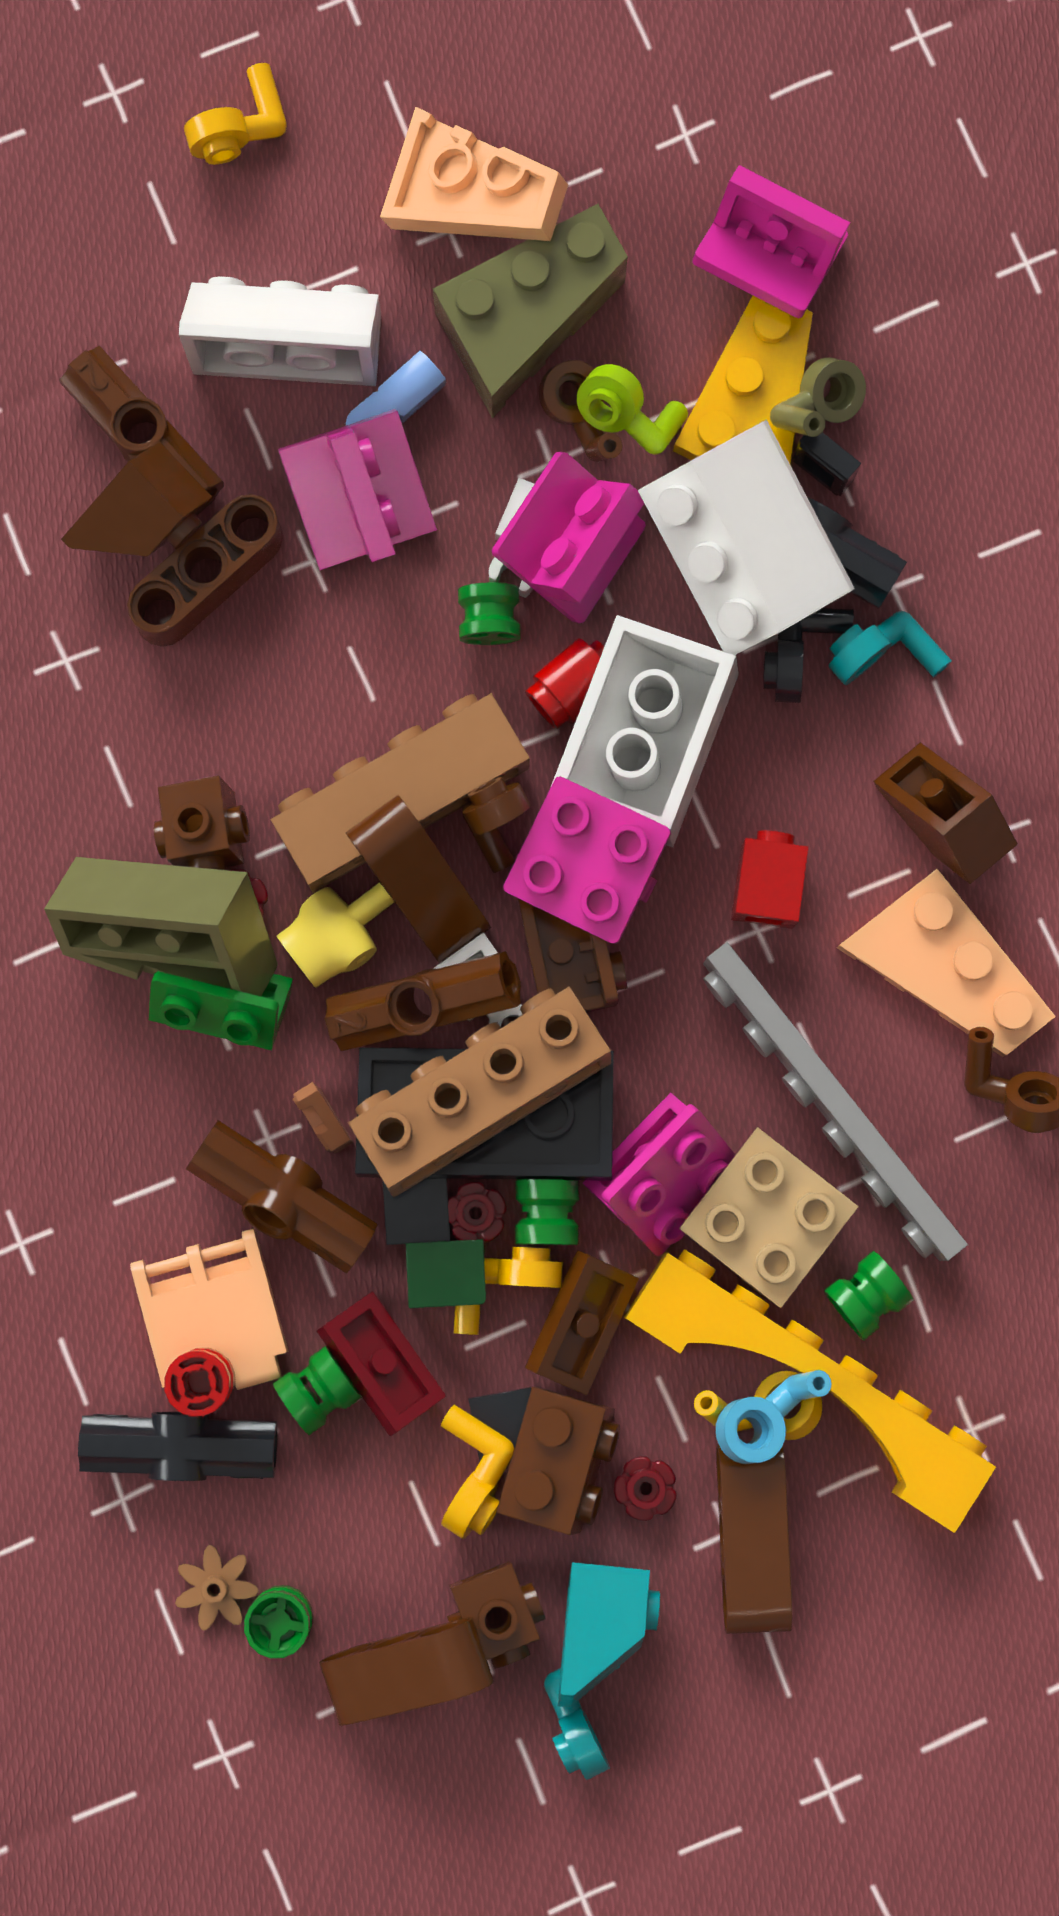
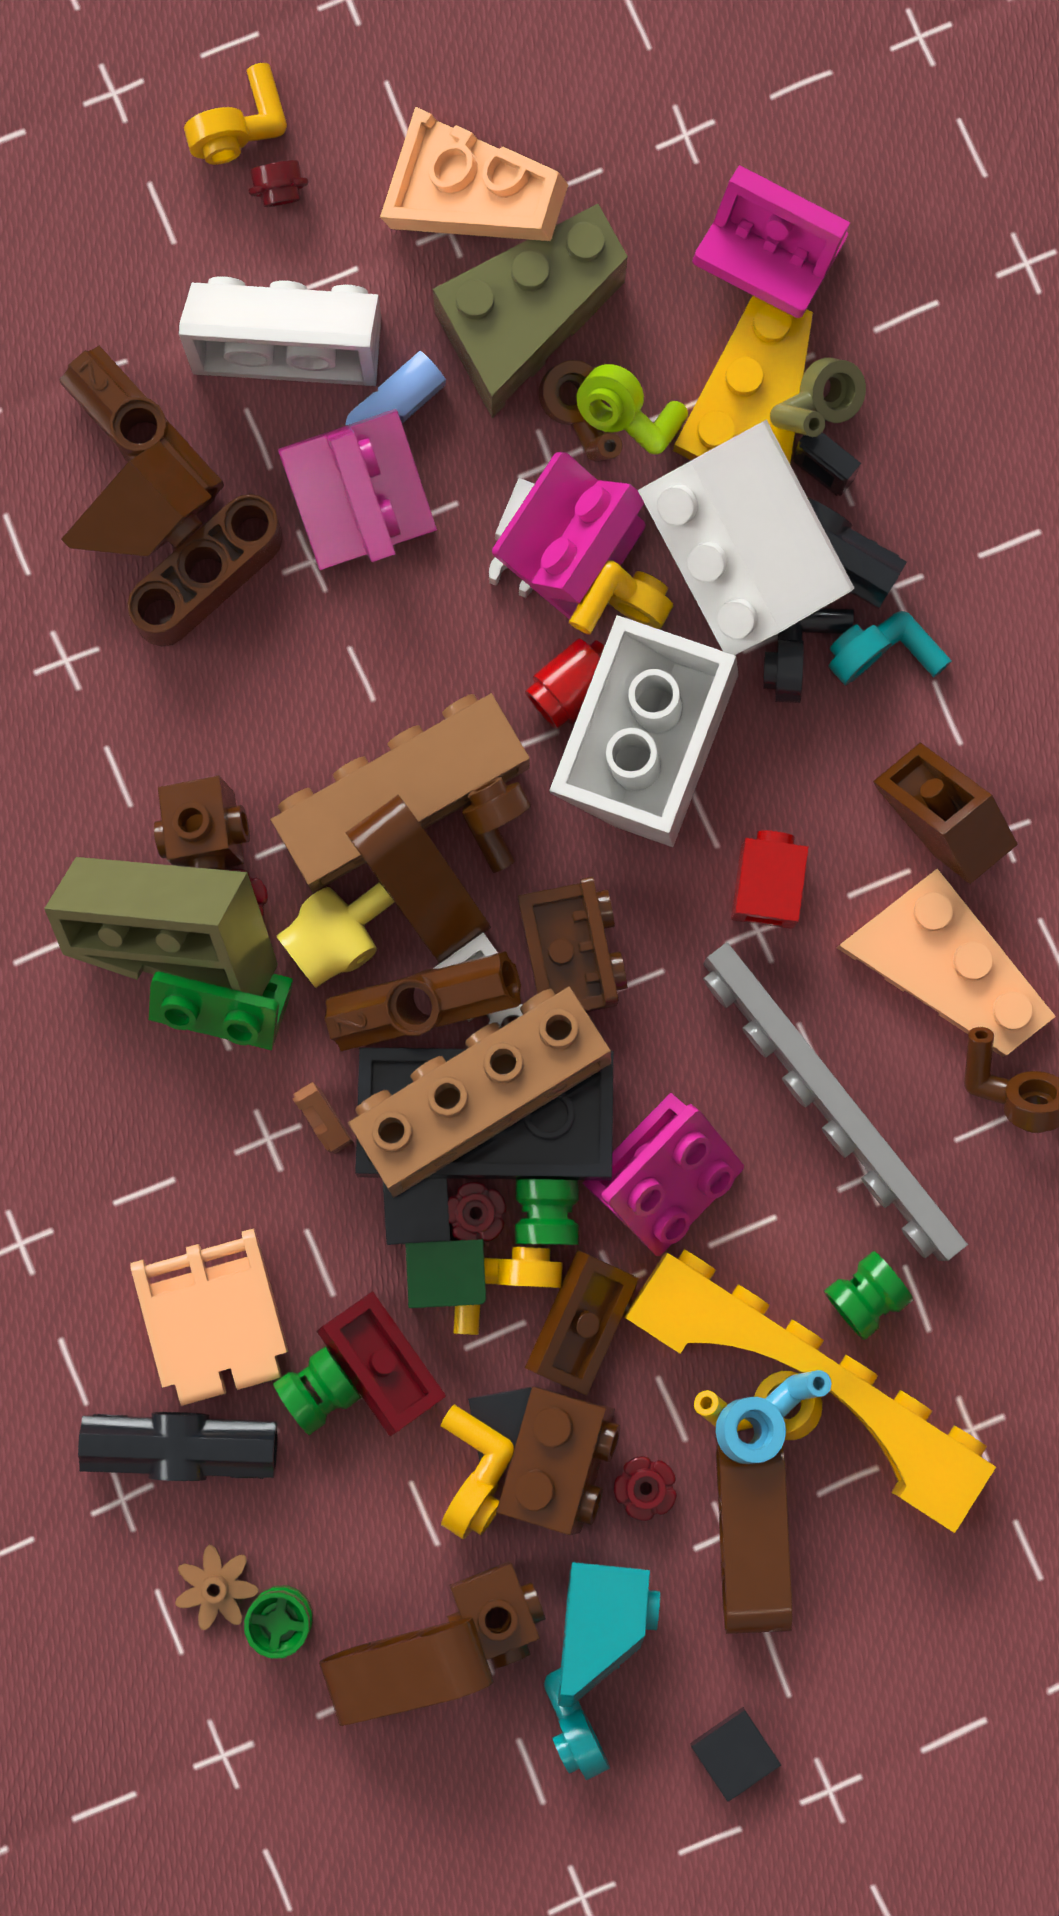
red wheel [164,1348,235,1417] -> none
reddish brown piece [186,1120,378,1274] -> none
green wheel [458,582,521,645] -> none
dark pink bracket [503,776,671,944] -> none
tan hinge [679,1127,859,1308] -> none
none -> dark red plate [248,160,309,207]
none -> yellow plate [569,560,673,634]
none -> black tile [690,1707,781,1802]

